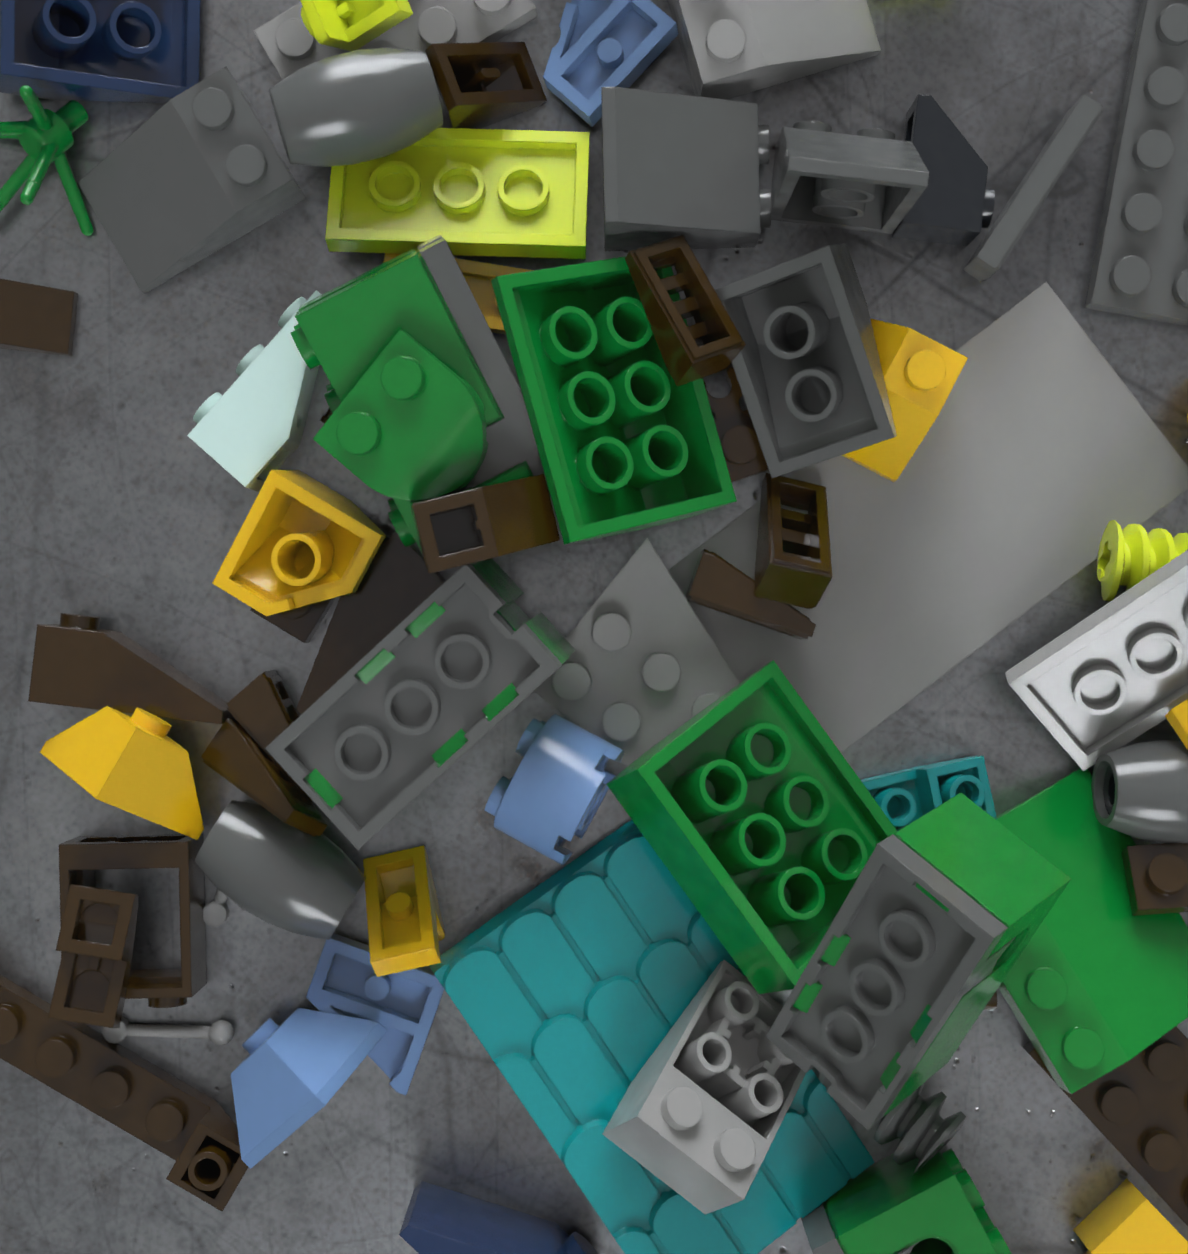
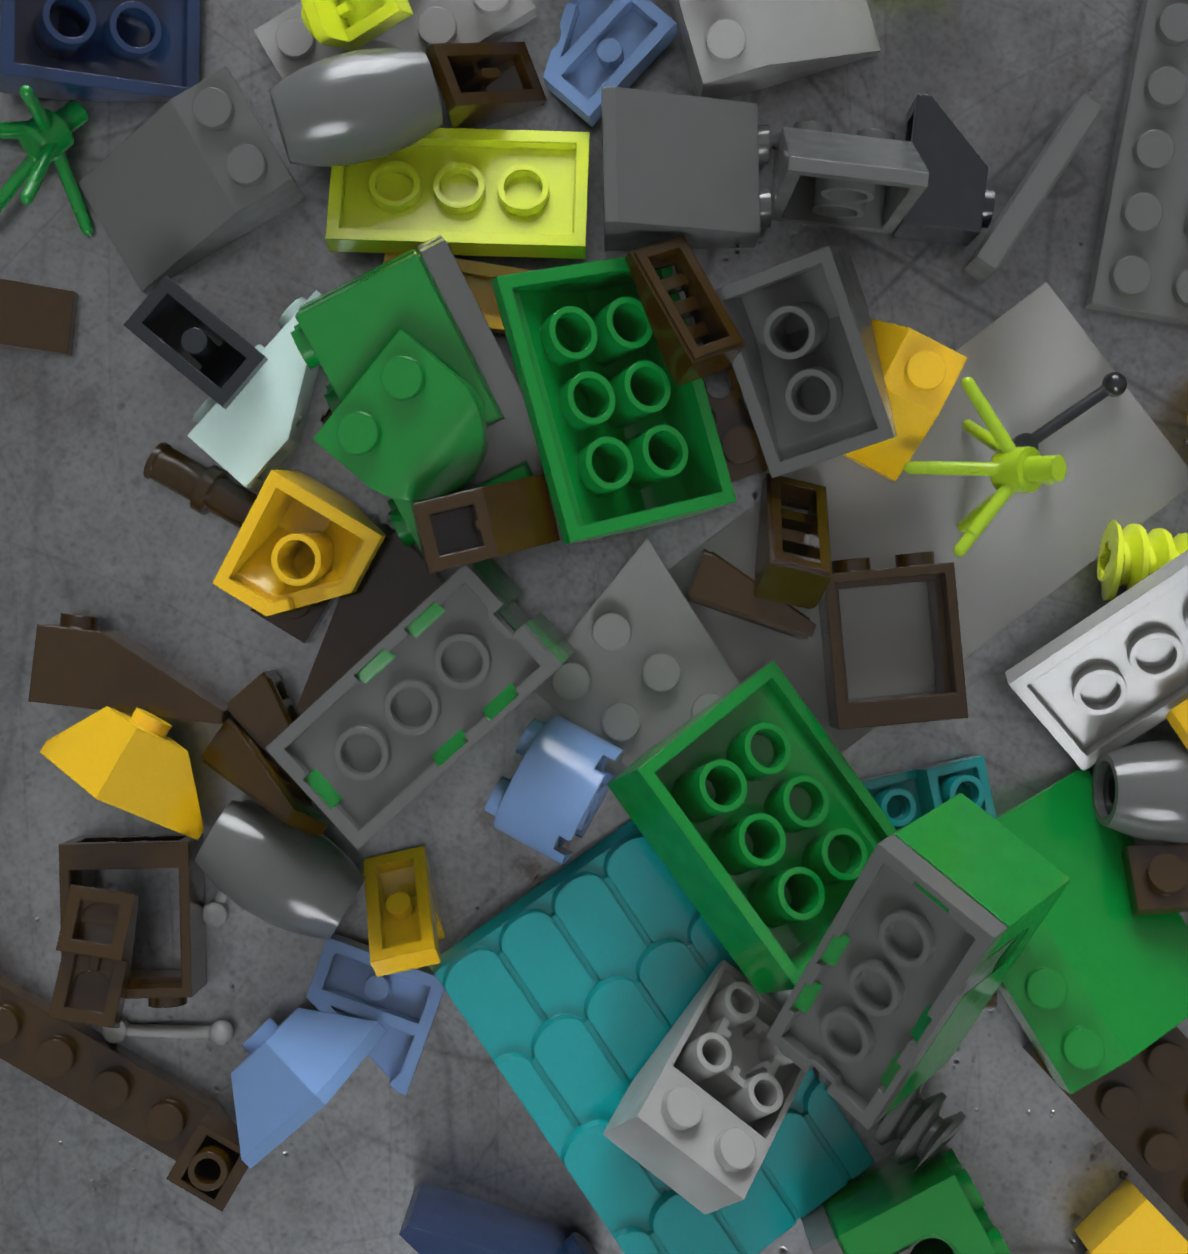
none -> black slope [124,275,268,410]
none -> dark brown pin [143,442,258,528]
none -> dark brown window [818,551,968,730]
none -> lime plant [903,376,1067,557]
none -> black hinge [1012,372,1127,450]

